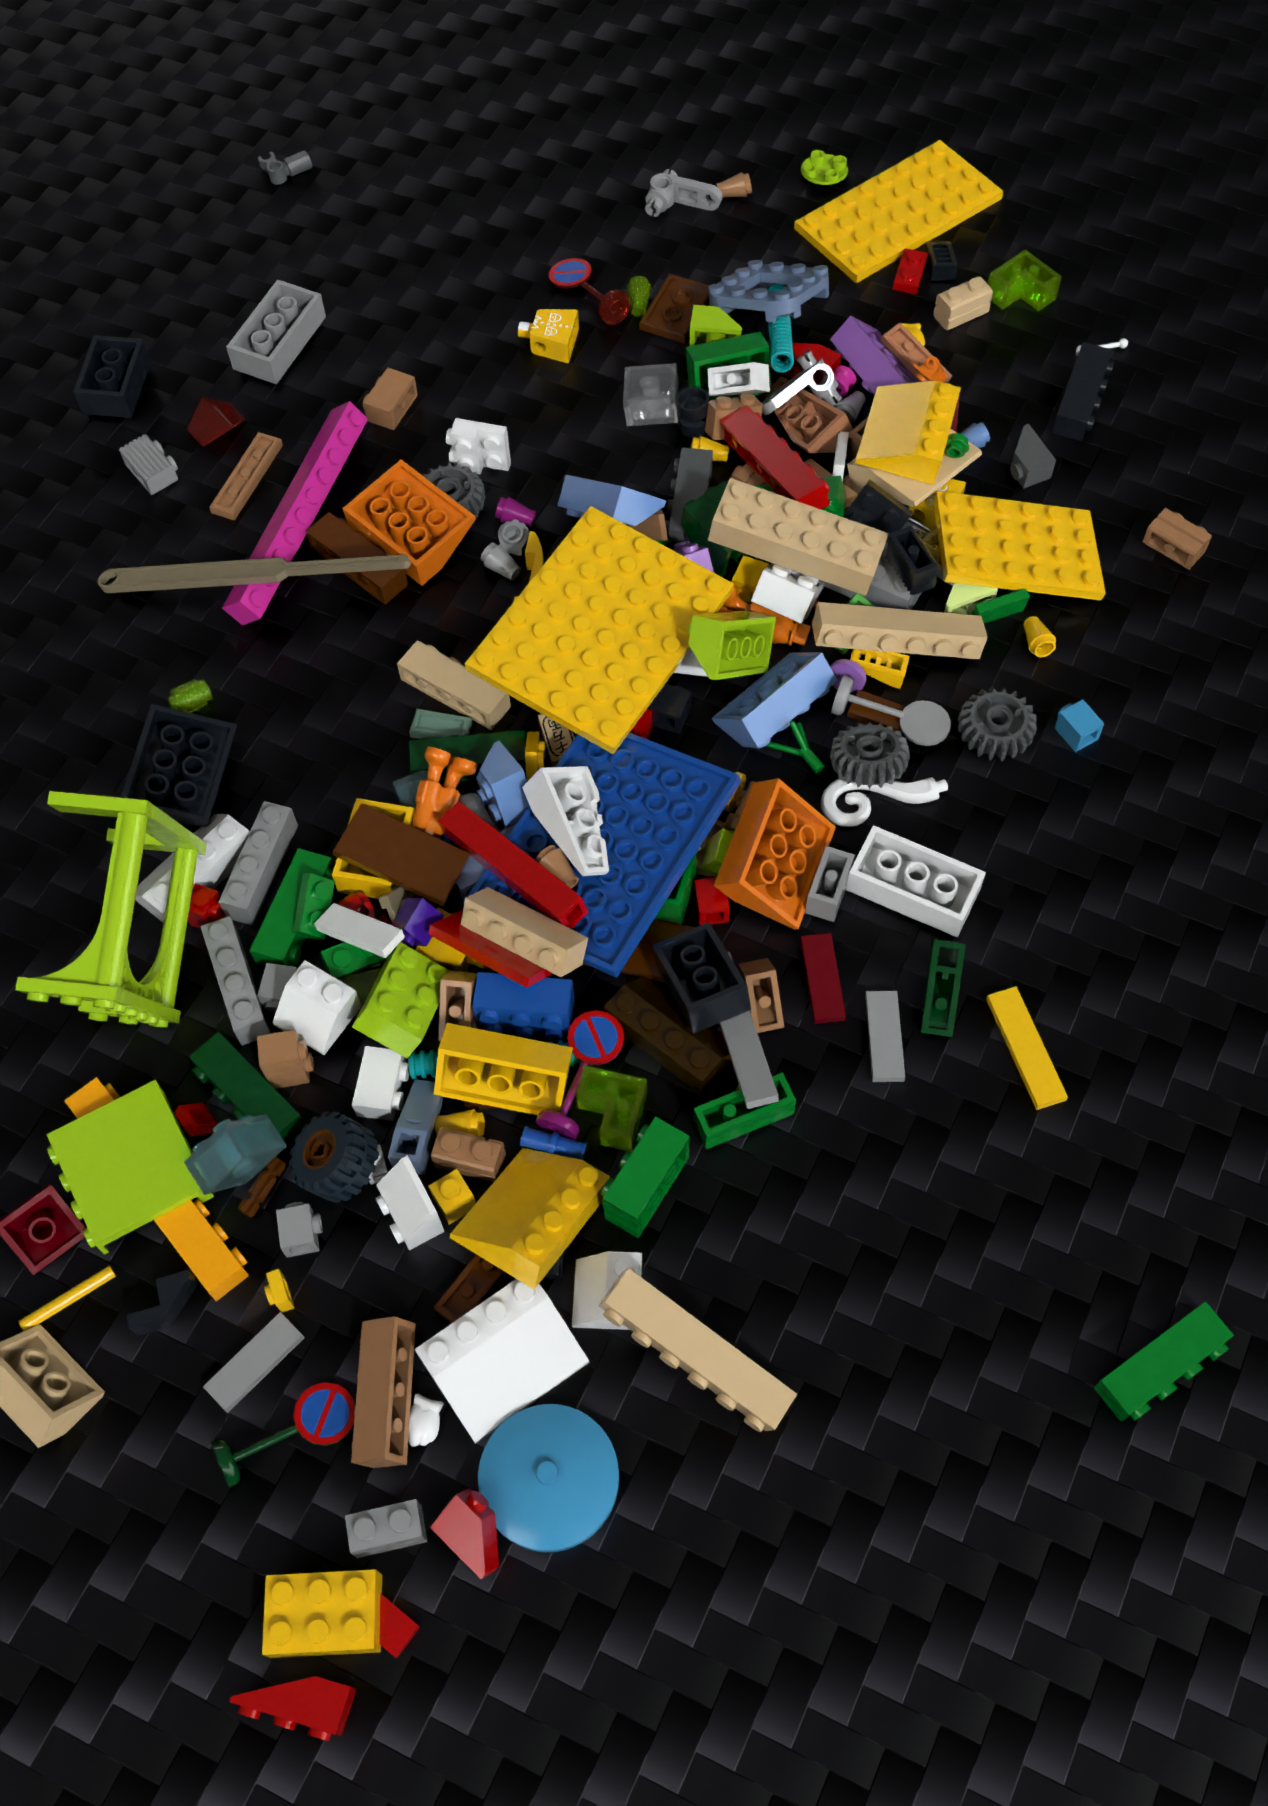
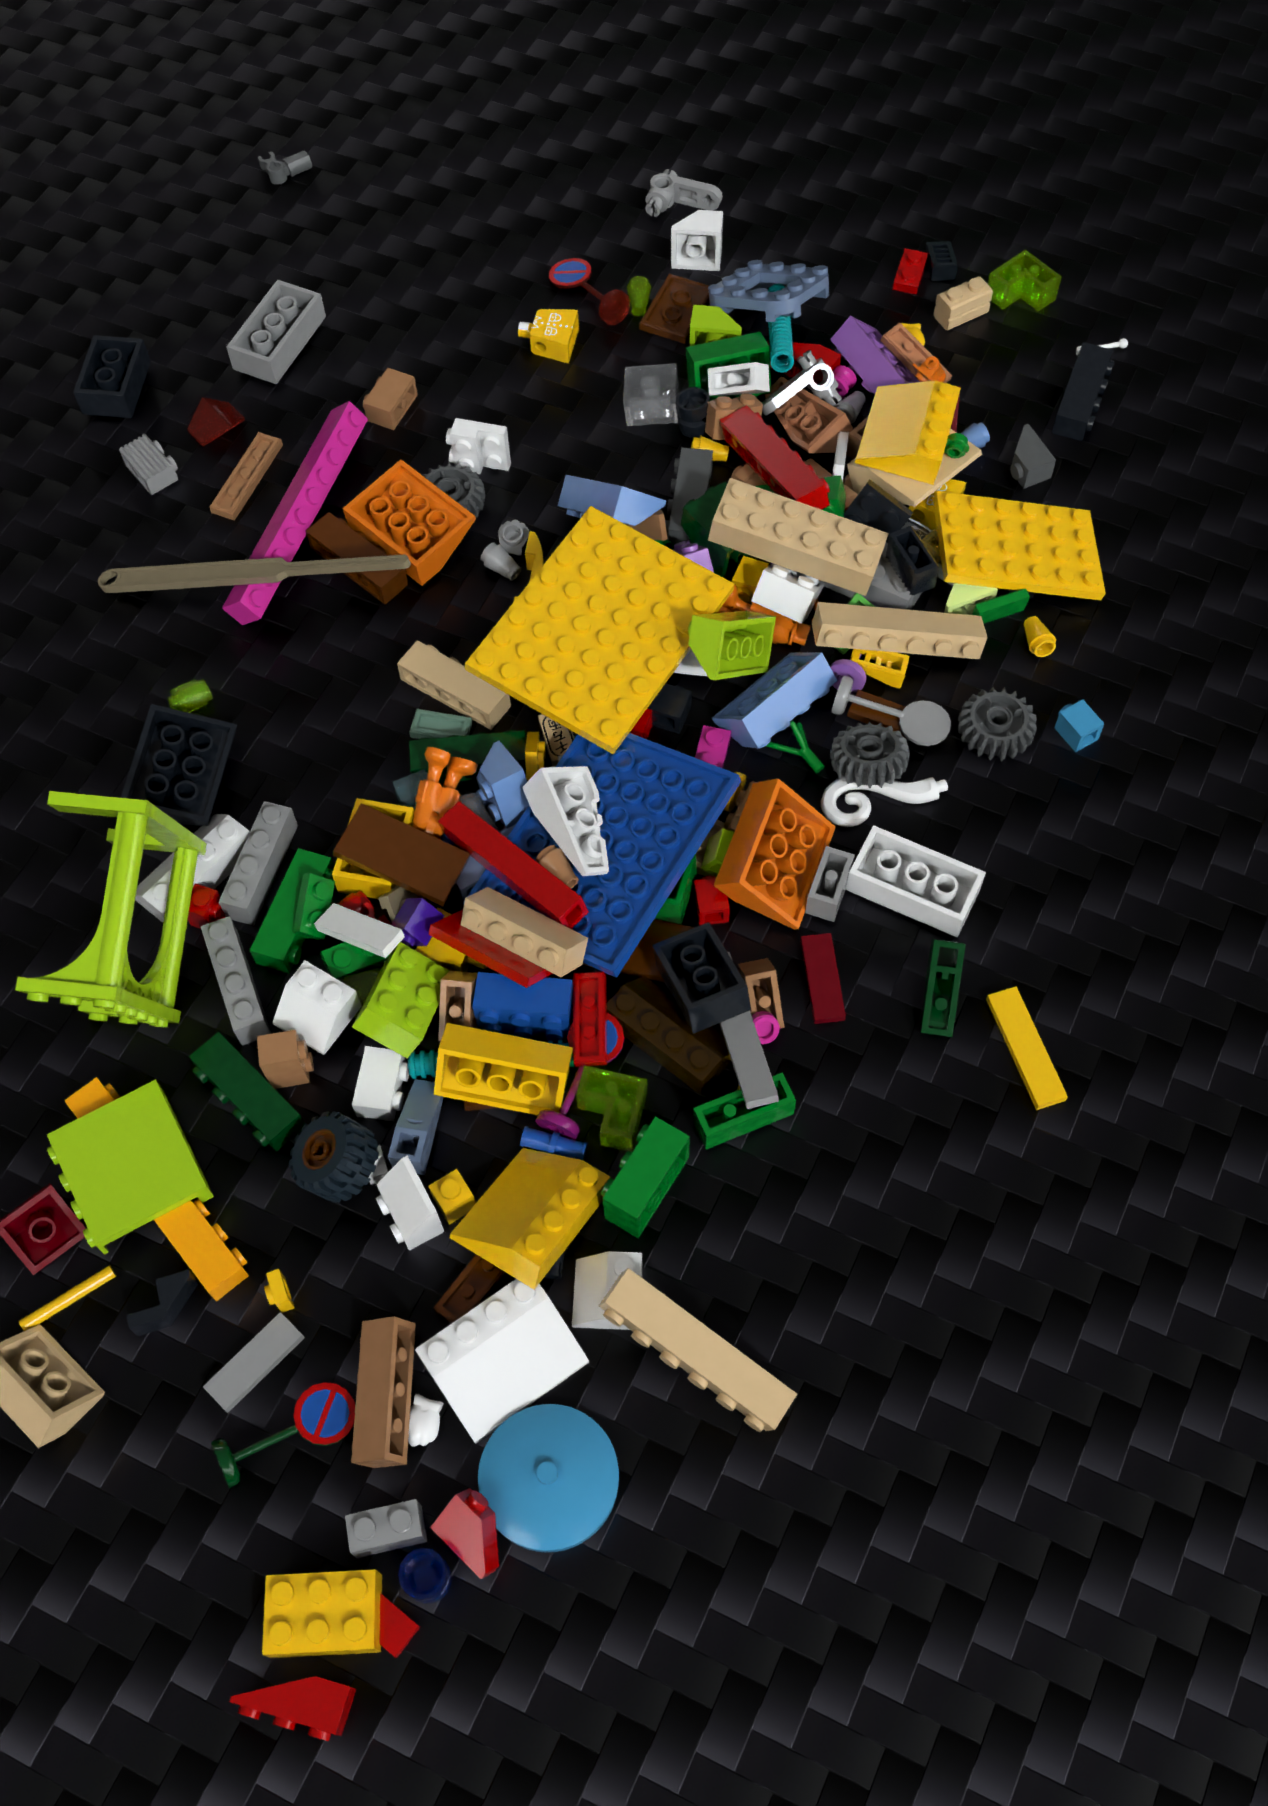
red tile [174,1102,219,1137] -> none
clear light blue brick [184,1114,287,1195] -> none
reddish brown axle [238,1156,286,1217] -> none
light grey brick [257,963,297,1014] -> none
light grey brick [276,1202,323,1258] -> none
medium nougat brick [431,1127,506,1183] -> none
yellow cone [435,1109,485,1137] -> none
magenta cone [495,496,536,527] -> none
medium nougat cone [716,172,752,198] -> none
yellow plate [794,140,1004,283] -> none
lime dish [801,150,848,185] -> none
light grey tile [865,991,905,1082] -> none
green brick [1093,1301,1234,1422] -> none
medium nougat brick [1143,508,1212,570] -> none
none -> clear blue wheel [398,1548,452,1604]
none -> red tile [573,971,607,1067]
none -> white slope [671,210,723,271]
none -> dark pink plate [695,725,731,768]
none -> dark pink tile [752,1011,780,1044]

